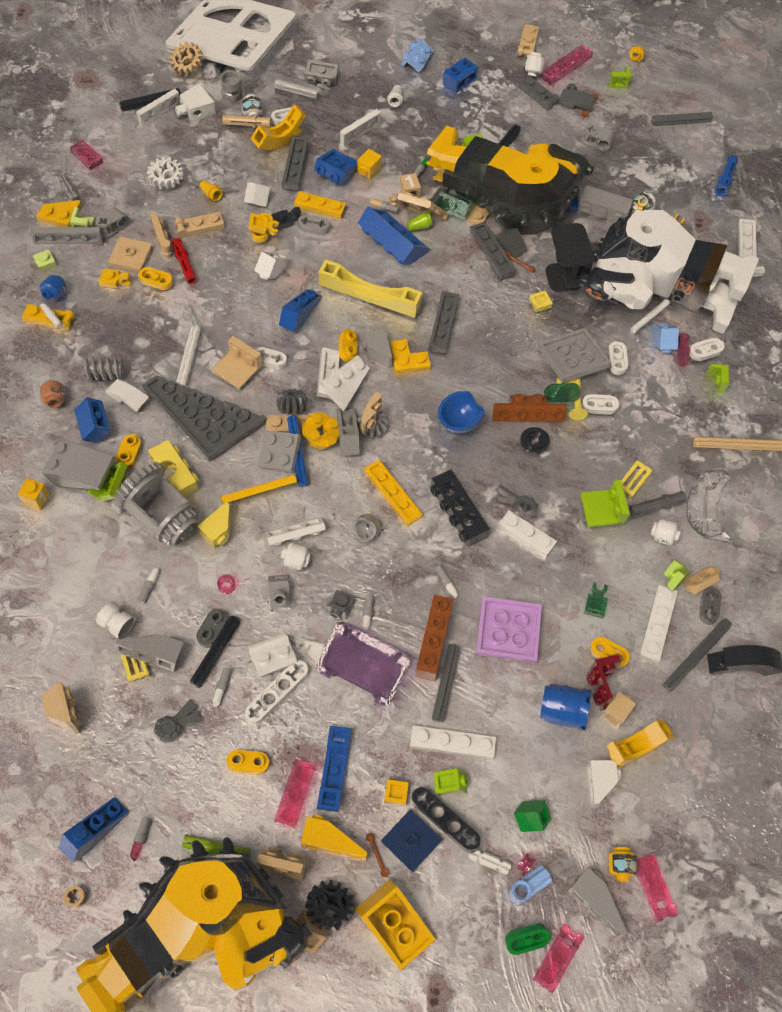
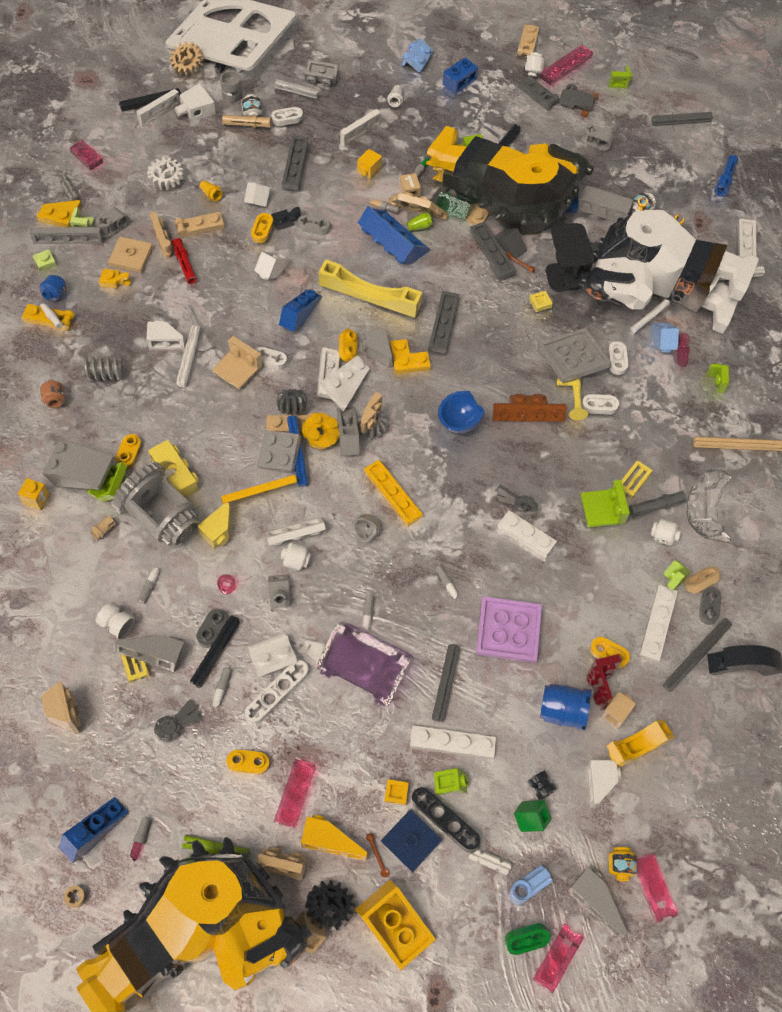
blue brick [74,397,111,443] -> none
white slope [105,379,149,412] -> none
yellow plate [138,267,173,290] -> none
dark grey wing [142,375,266,461] -> none
yellow plate [248,213,279,235] -> none
yellow arch [251,104,306,151] -> none
yellow plate [294,191,346,219] -> none
blue plate [314,149,357,184] -> none
blue slope [317,725,351,812] -> none
dark grey bracket [327,590,355,620] -> none
dark orange brick [415,595,453,682] -> none
black brick [430,469,490,547] -> none
clear pink bush [515,853,536,876] -> none
black gear [520,427,550,455] -> none
clear green plate [544,383,581,402] -> none
clear green plate [584,582,608,619] -> none
yellow plate [629,46,644,62] -> none
white plate [689,338,724,361] -> none
none -> tan pin [90,515,116,540]
none -> white slope [146,321,185,350]
none -> black wheel [527,770,557,800]

